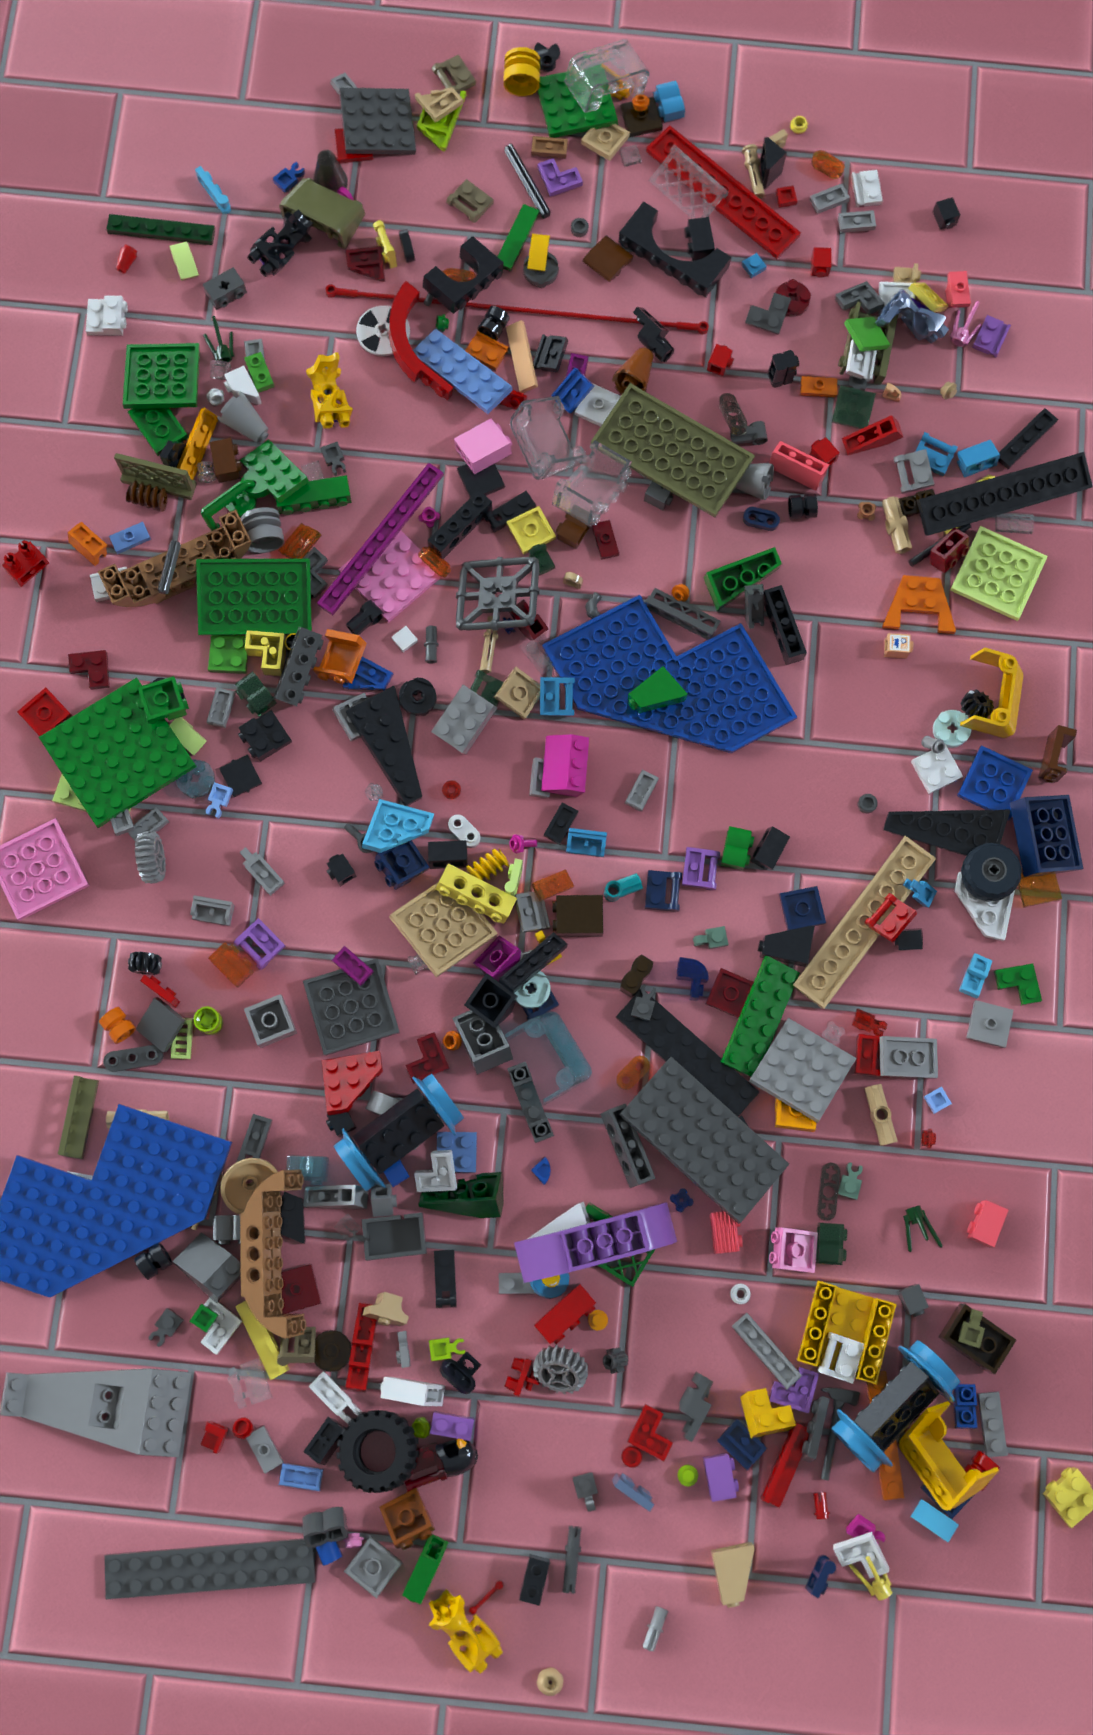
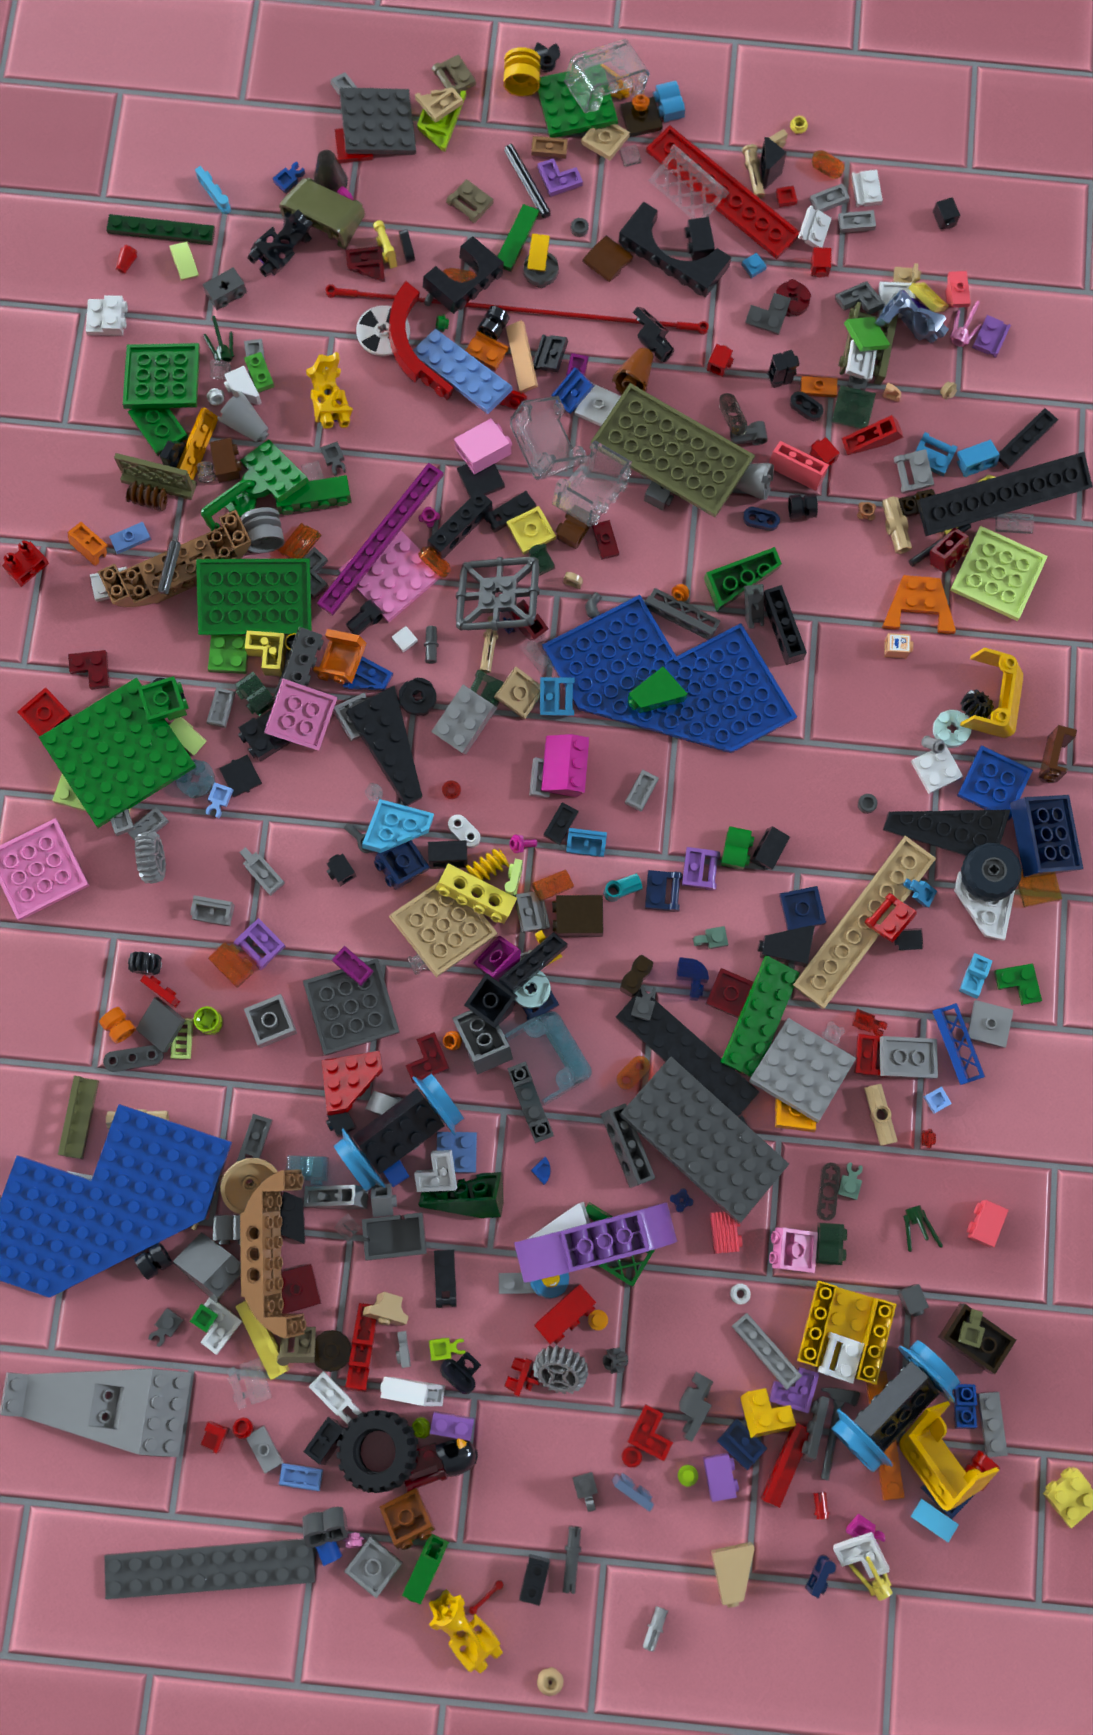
none -> bright pink plate [264,678,338,751]
none -> black plate [790,391,823,421]
none -> white plate [798,205,832,248]
none -> blue fence [933,1003,985,1085]

